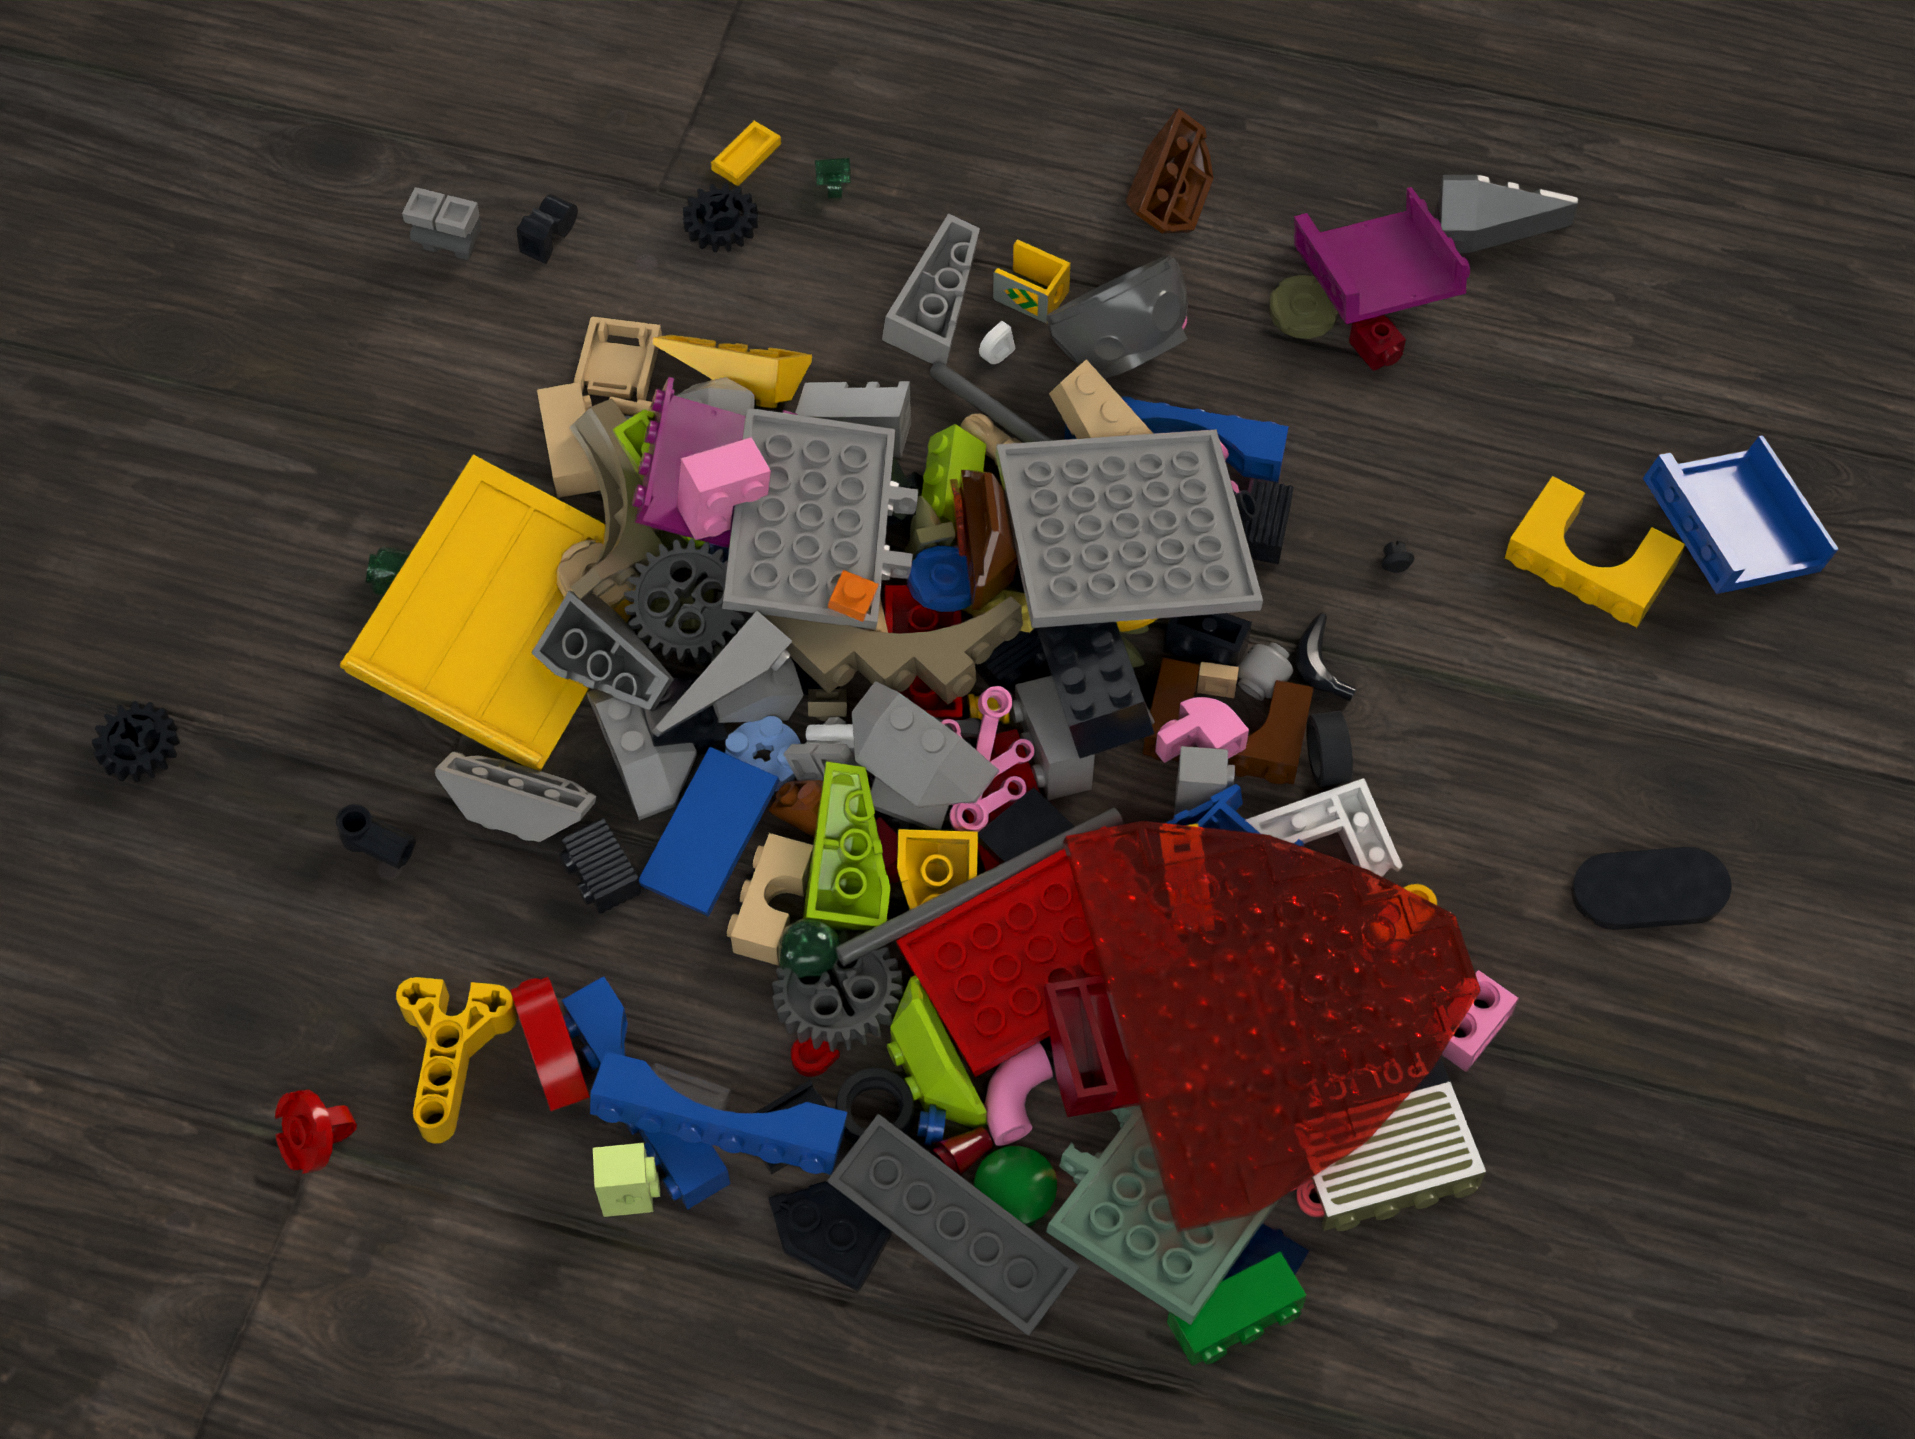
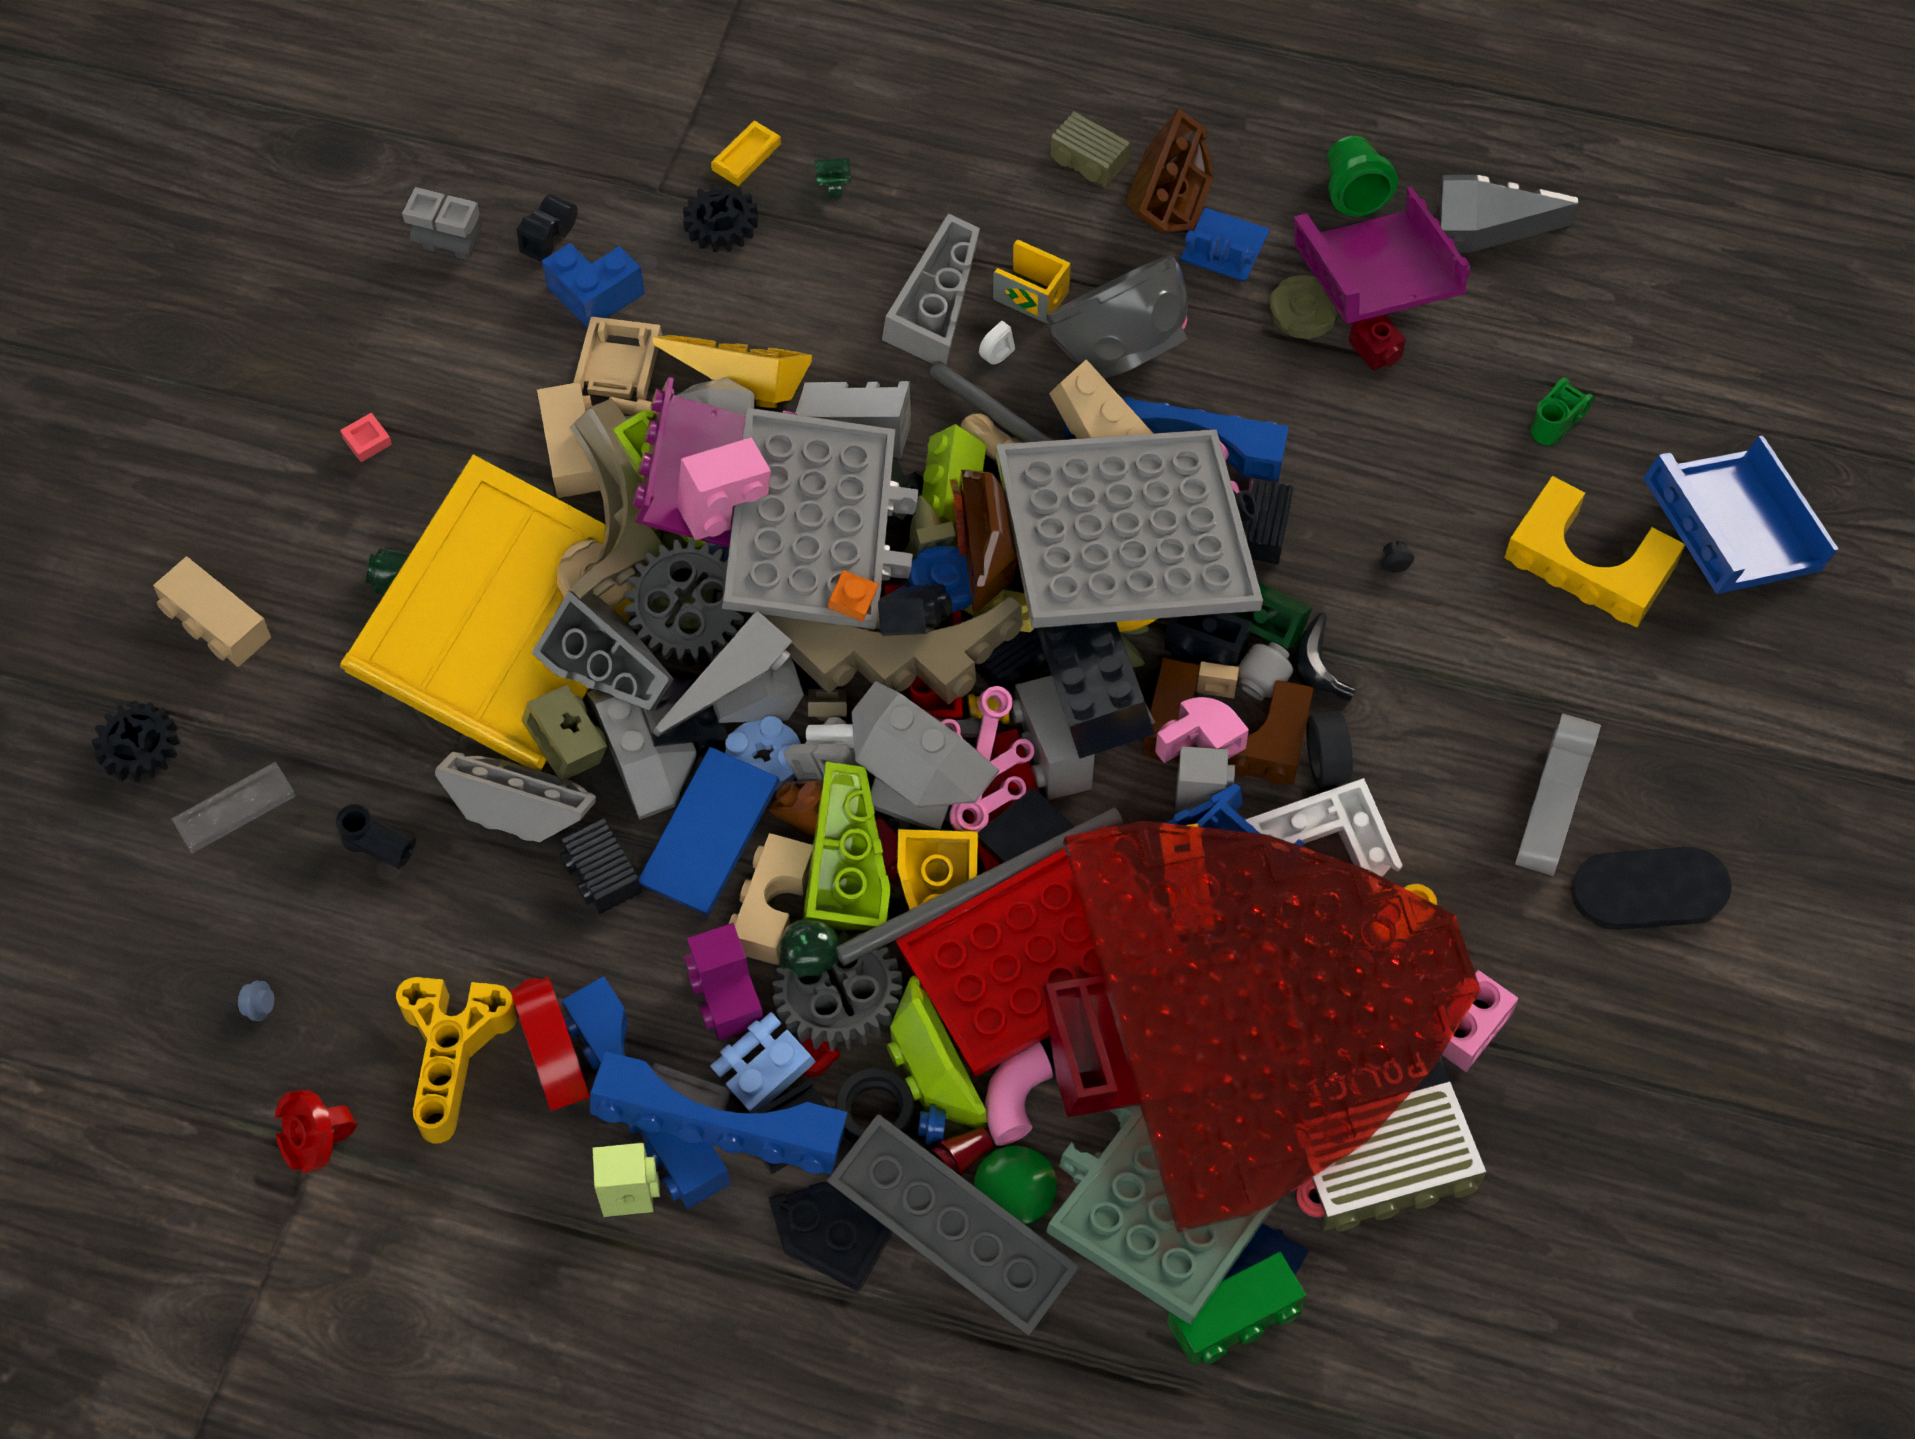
none -> tan brick [153,556,271,667]
none -> clear tile [171,762,296,854]
none -> sand blue plate [238,980,275,1021]
none -> coral plate [340,413,392,462]
none -> olive brick [521,685,607,782]
none -> blue brick [542,243,645,329]
none -> magenta brick [683,923,763,1041]
none -> light blue plate [710,1012,816,1113]
none -> black brick [878,584,952,636]
none -> olive brick [1051,111,1131,187]
none -> blue hinge [1180,208,1270,282]
none -> dark green brick [1228,582,1313,649]
none -> green piece [1326,136,1398,216]
none -> light grey beam [1515,713,1601,876]
none -> green piece [1530,377,1595,446]

